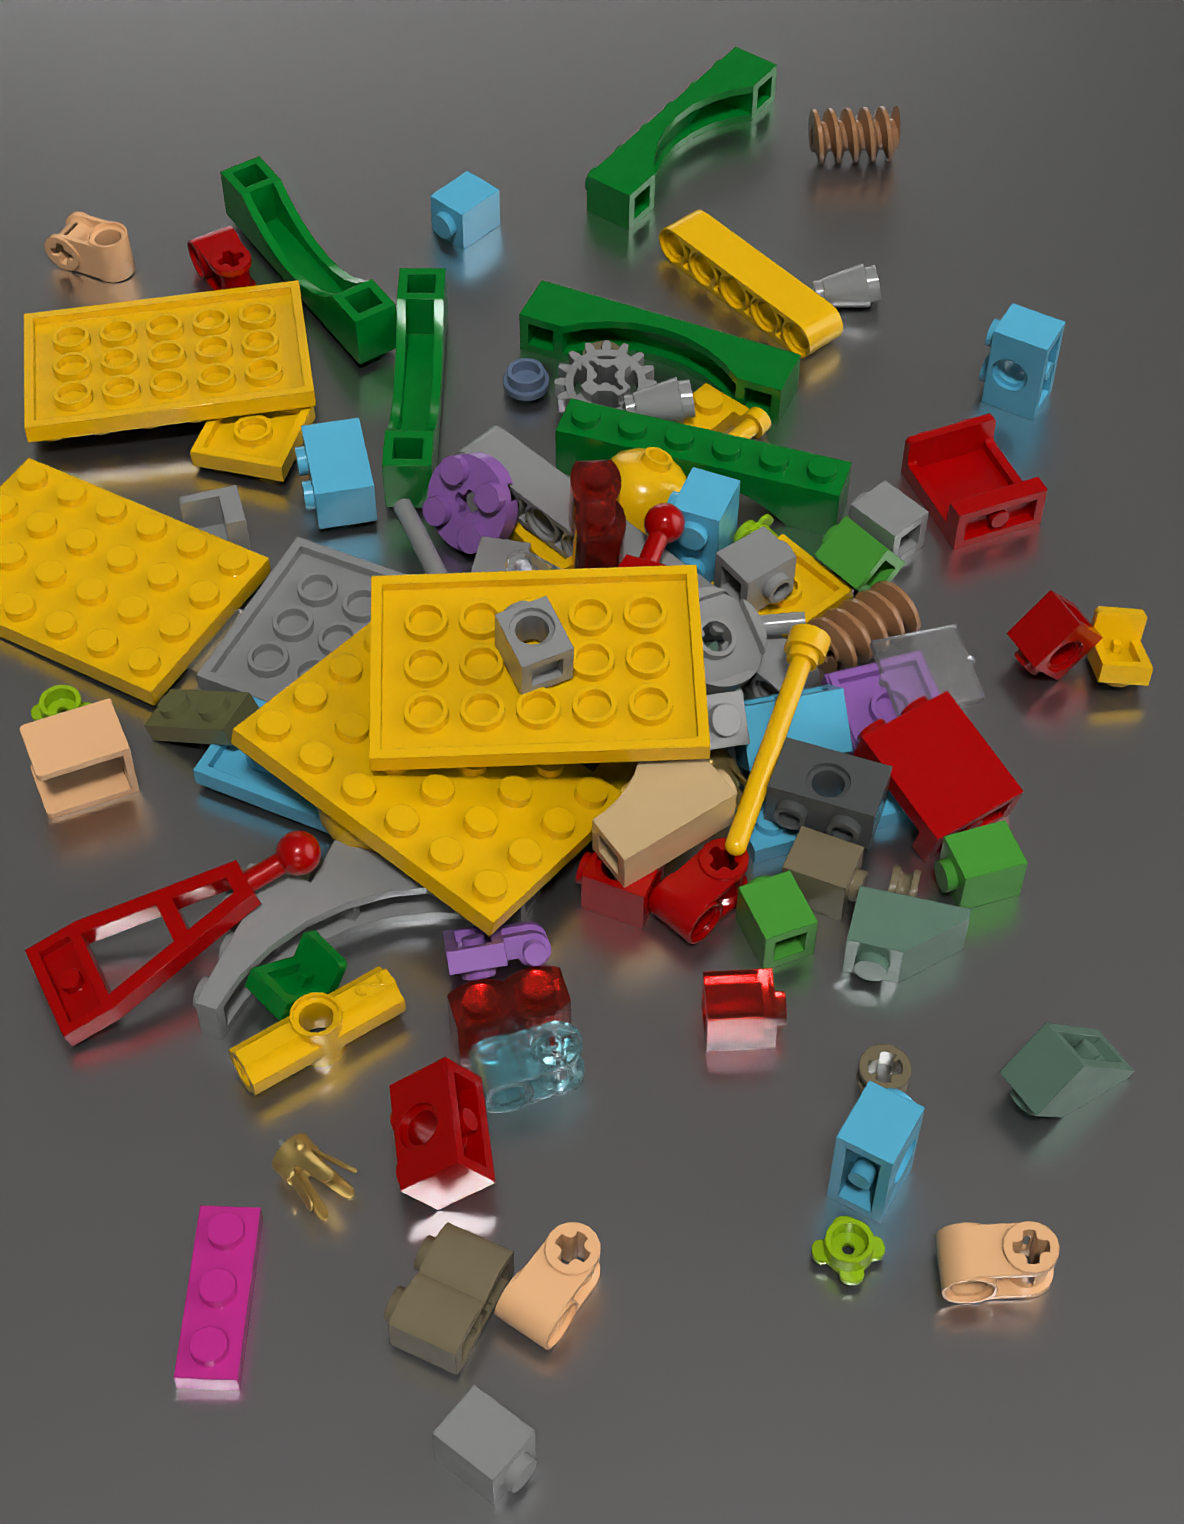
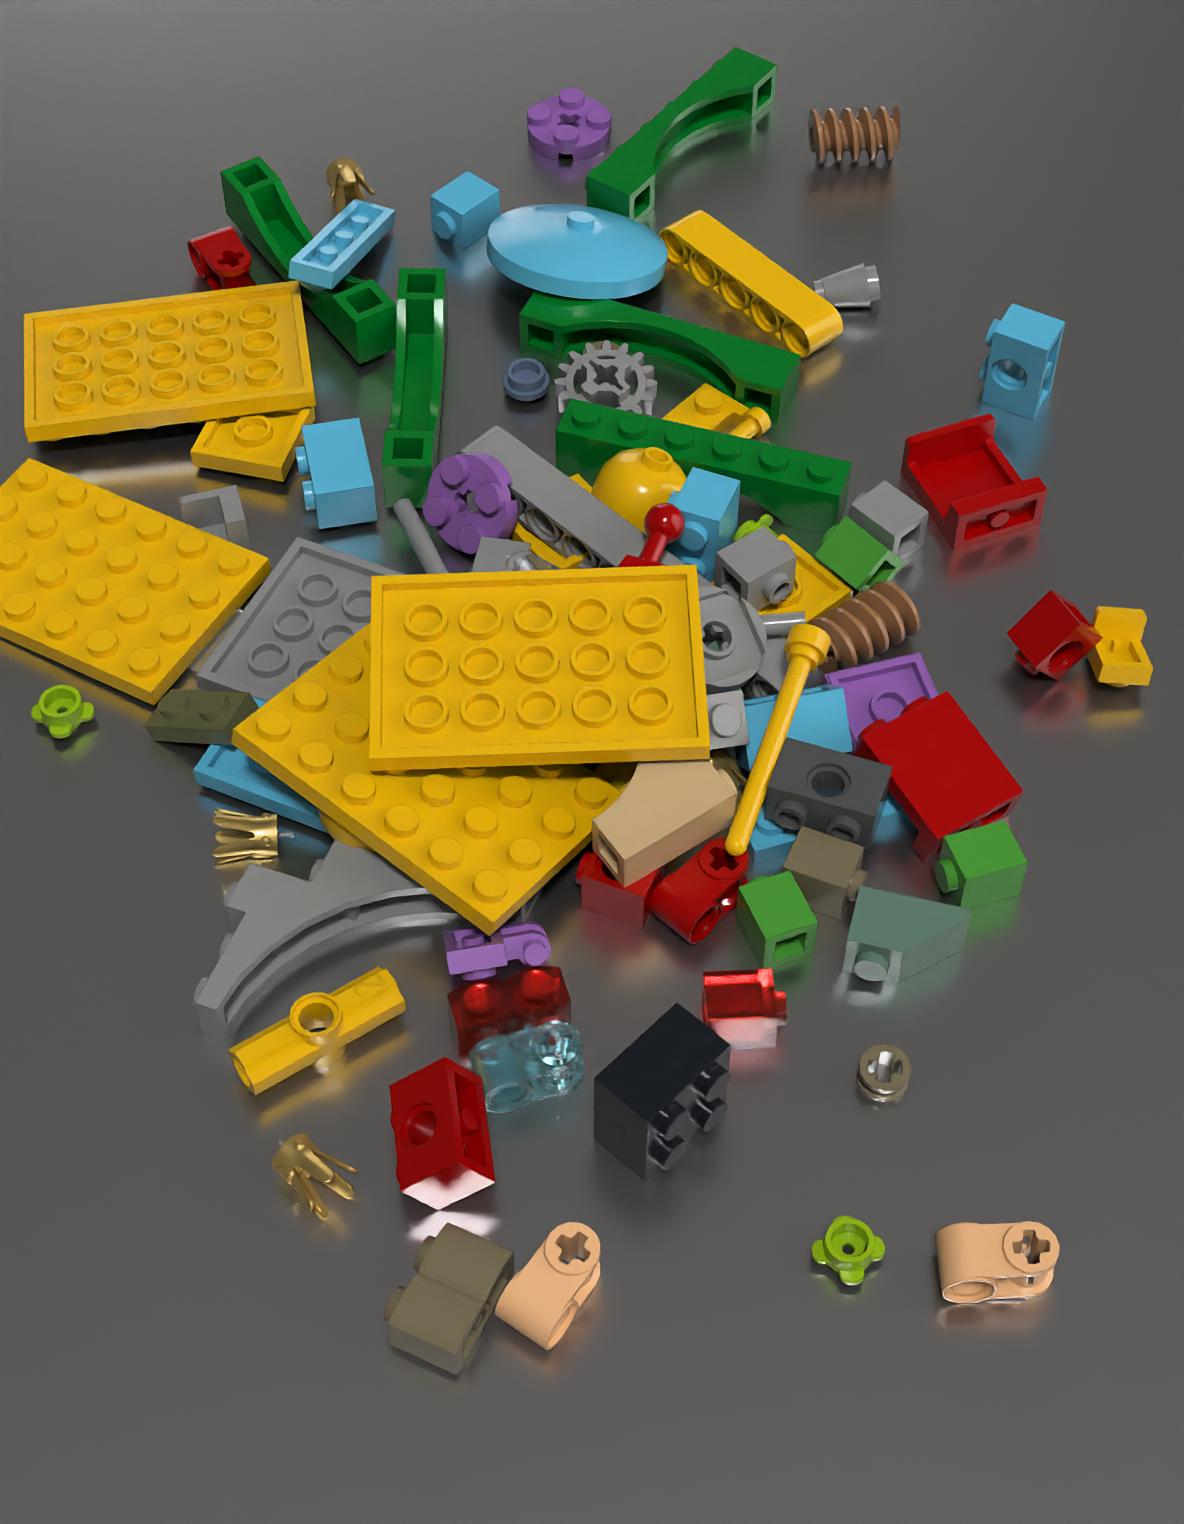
light nougat piece [19,698,140,819] -> none
red plate [25,830,321,1046] -> none
light nougat piece [44,211,136,283] -> none
dark pink plate [174,1205,263,1391] -> none
green bracket [245,930,347,1021] -> none
light grey brick [432,1384,537,1506] -> none
light grey brick [495,596,574,695] -> none
clear red brick [568,460,626,569] -> none
light grey cone [623,377,695,424] -> none
medium azure brick [826,1080,925,1224] -> none
clear piece [869,624,985,717] -> none
dark tan bush [888,864,922,897] -> none
sand green slope [999,1023,1135,1118] -> none
none -> pearl gold piece [212,808,295,865]
none -> medium azure plate [288,199,396,290]
none -> pearl gold piece [326,158,375,215]
none -> medium azure dish [486,204,668,299]
none -> medium lavender plate [527,88,612,161]
none -> black brick [594,1003,731,1182]

